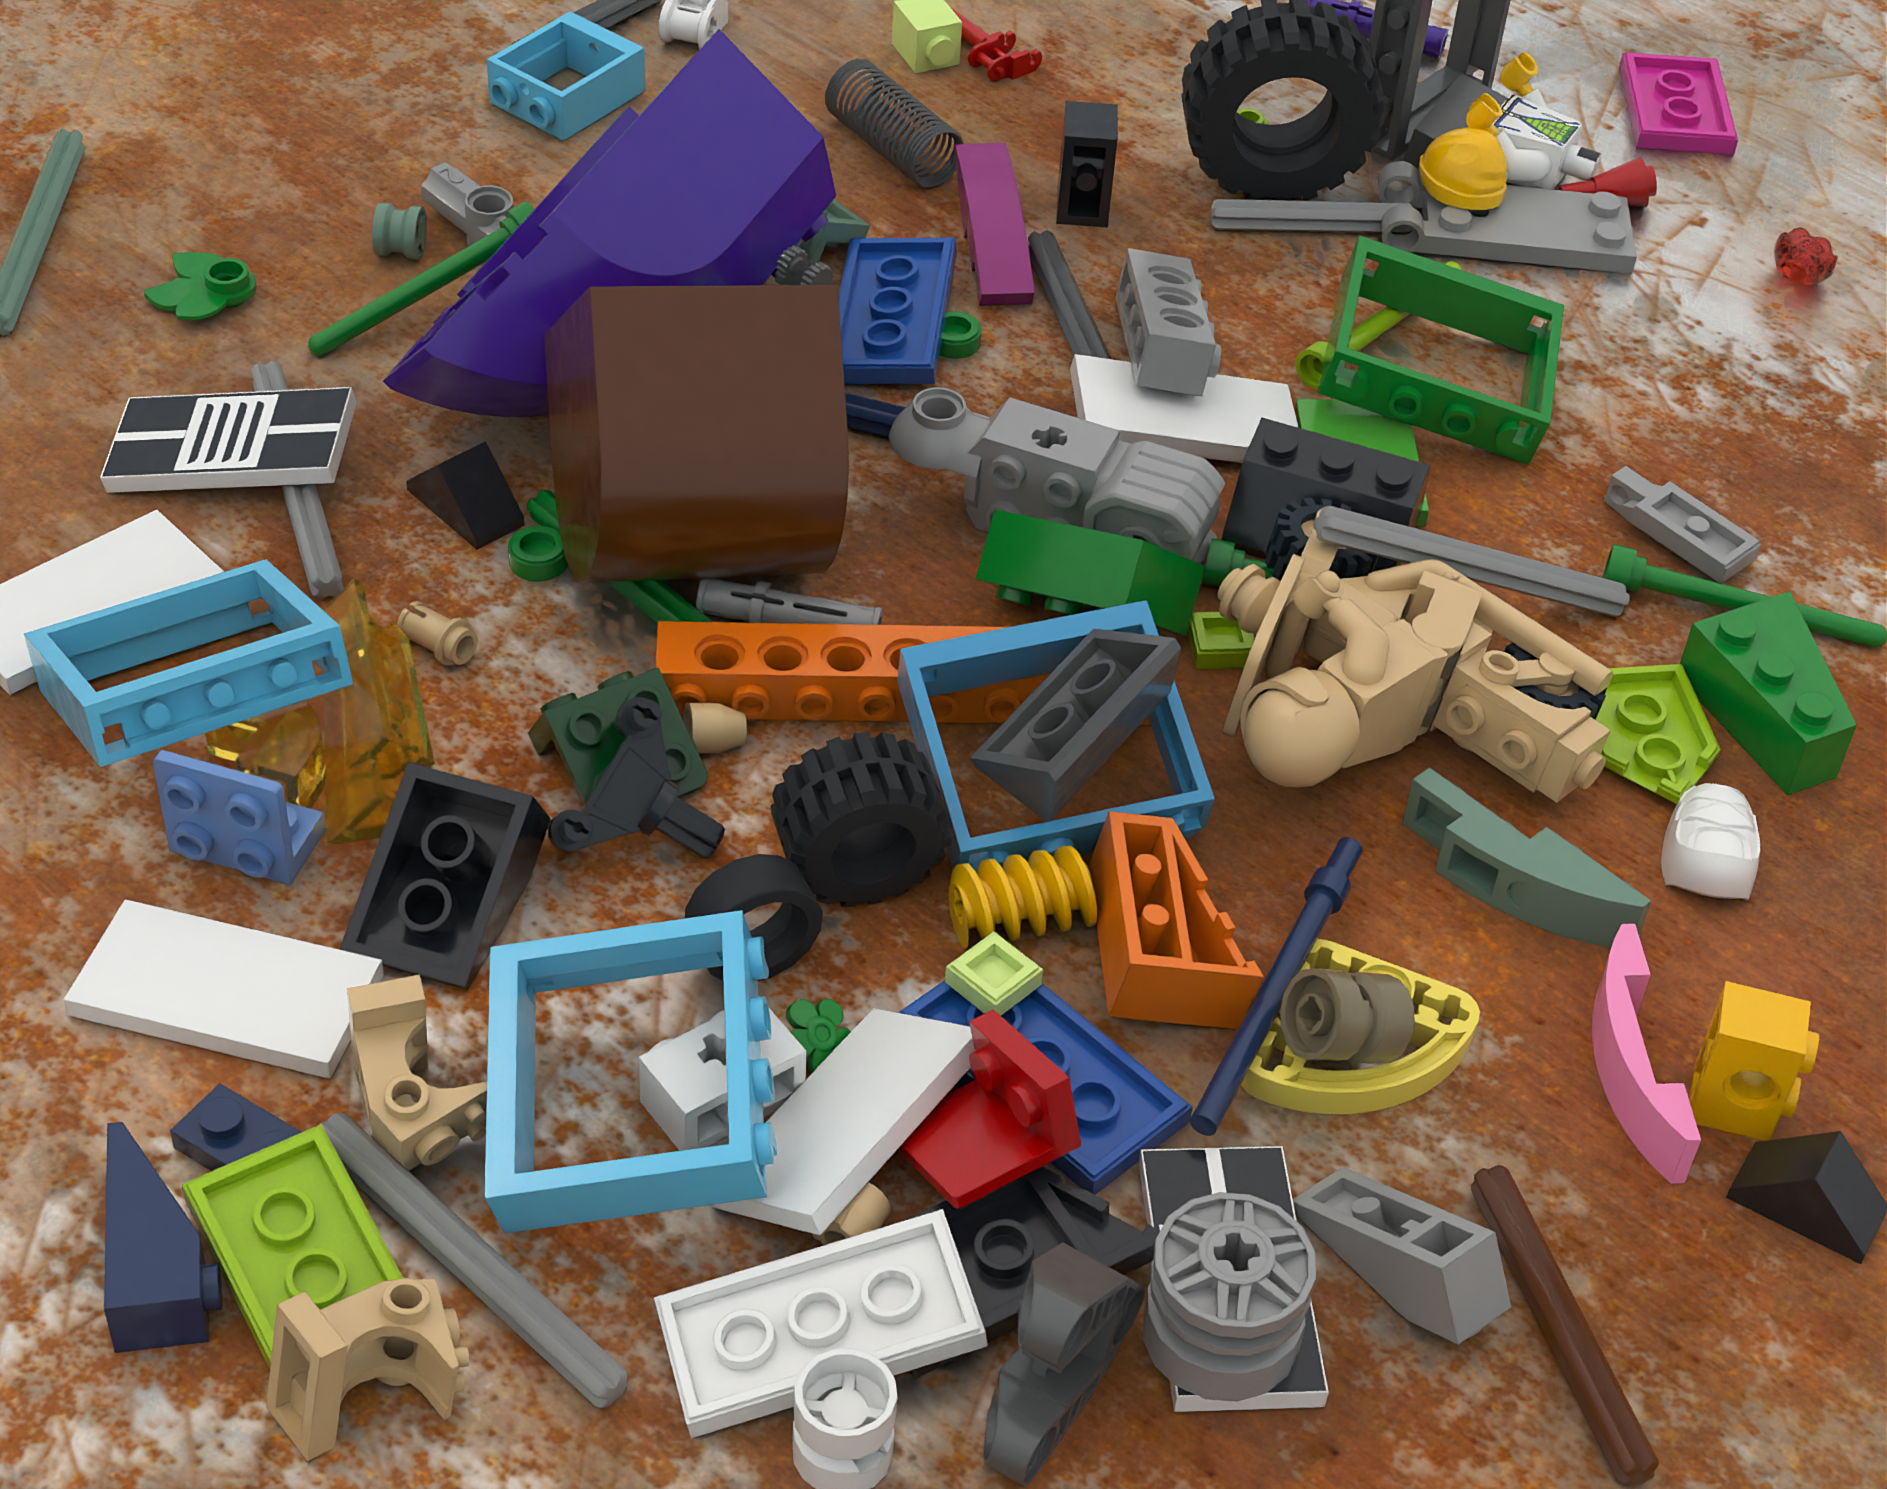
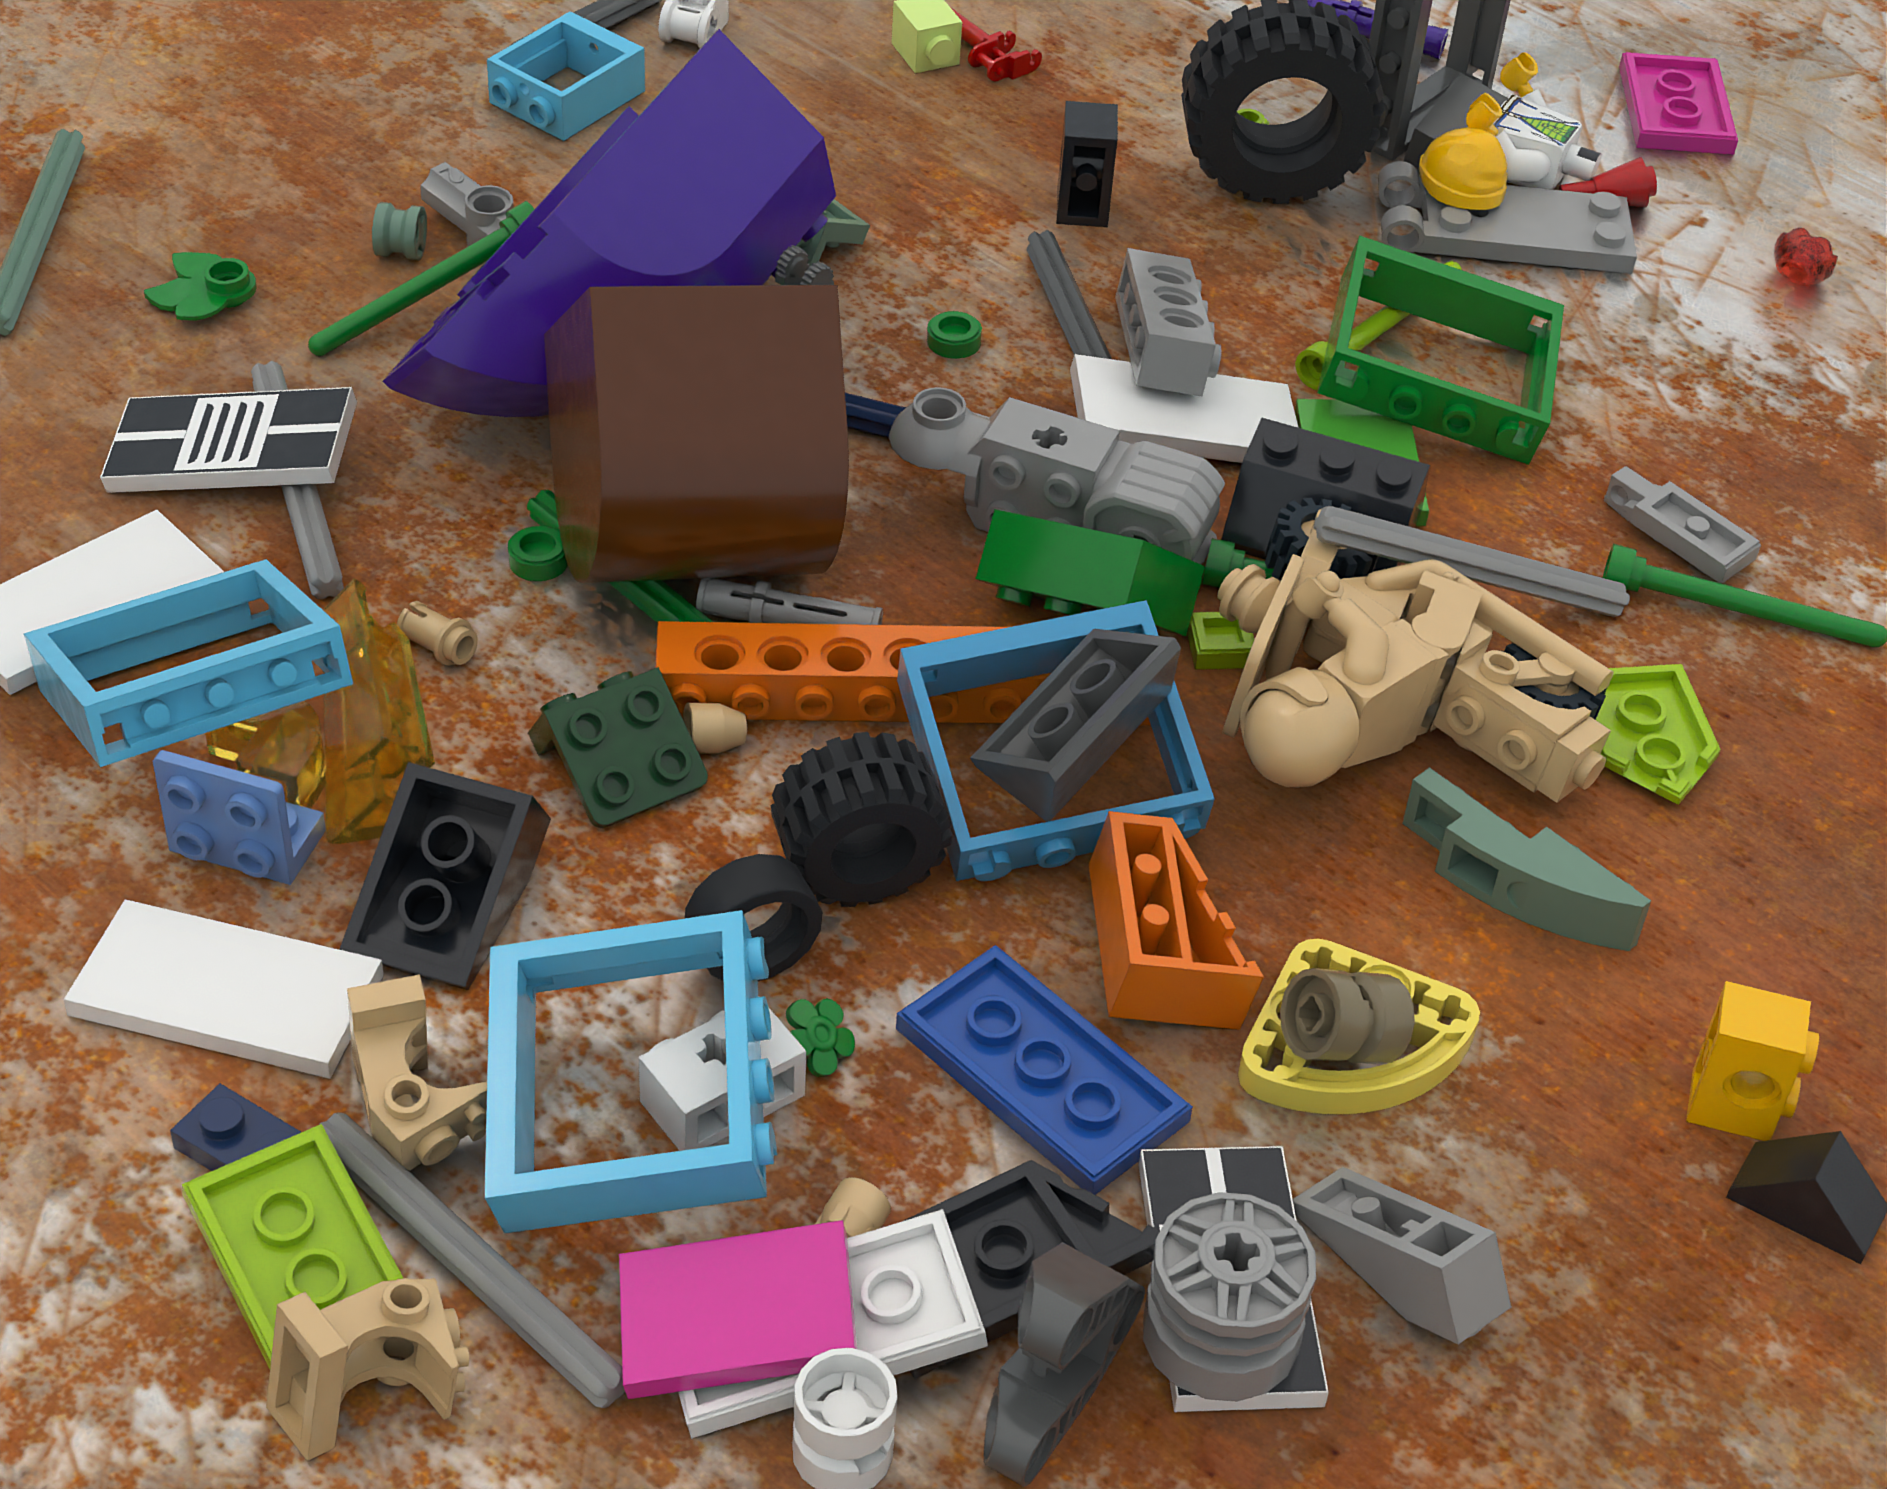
dark blue slope [104,1122,223,1353] -> none
black slope [406,441,525,550] -> none
black axle [548,697,725,858] -> none
white tile [711,1008,975,1235] -> none
dark grey piece [825,59,964,188] -> none
blue tile [838,238,957,384] -> none
red bracket [897,1009,1082,1208] -> none
yellowish green tile [945,931,1043,1016] -> none
yellow piece [949,846,1097,949] -> none
magenta slope [954,143,1035,306] -> none
dark blue bar [1190,837,1363,1136] -> none
light grey axle [1210,199,1413,234] -> none
reddish brown axle [1471,1165,1659,1487] -> none
bright pink slope [1592,924,1701,1184] -> none
white piece [1661,783,1760,901] -> none
green wedge [1680,591,1857,796] -> none
none -> dark pink tile [619,1220,857,1399]

